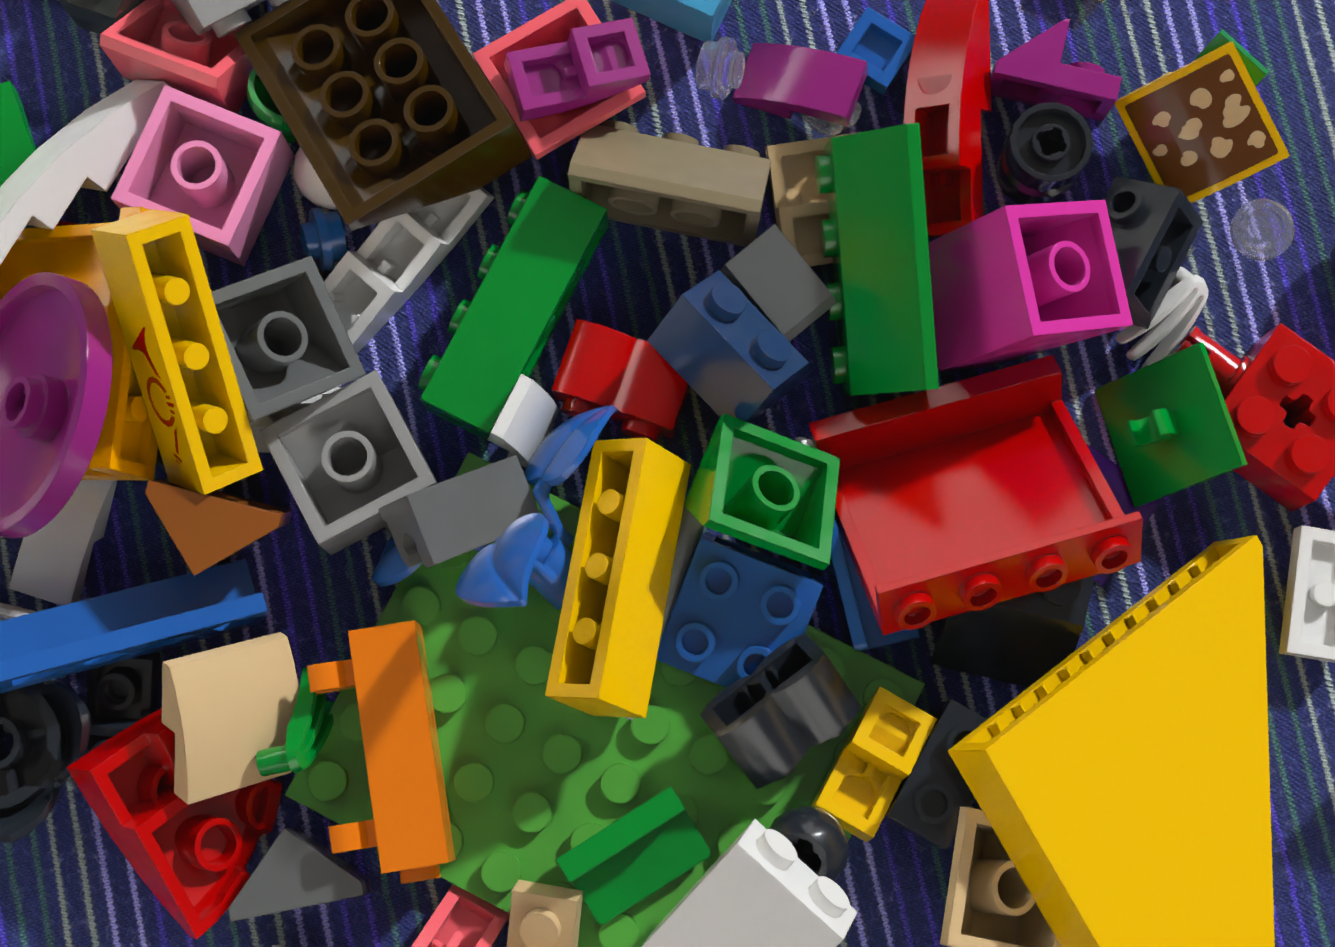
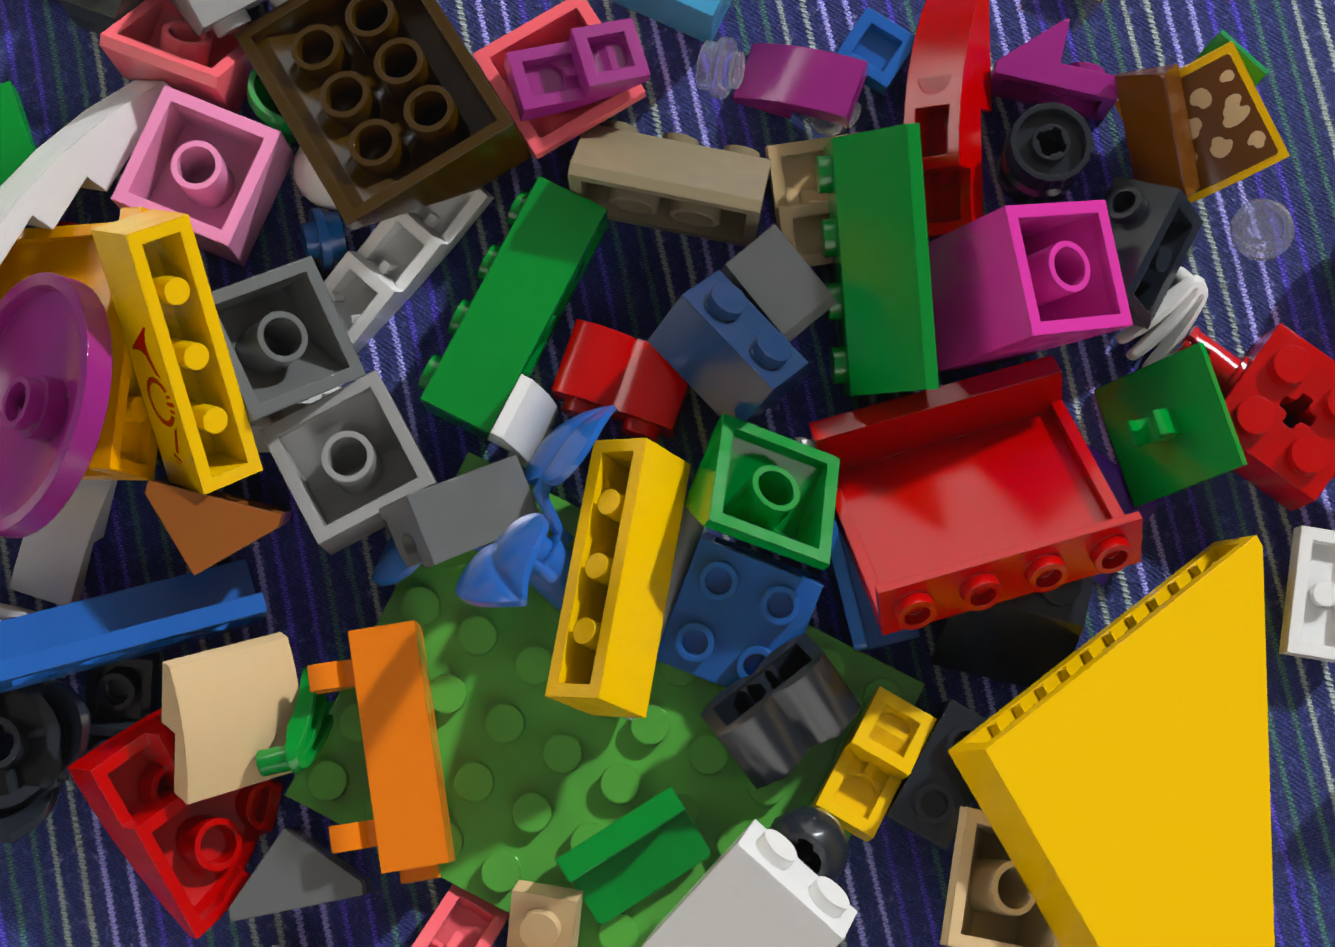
none -> reddish brown slope [1114,63,1201,198]

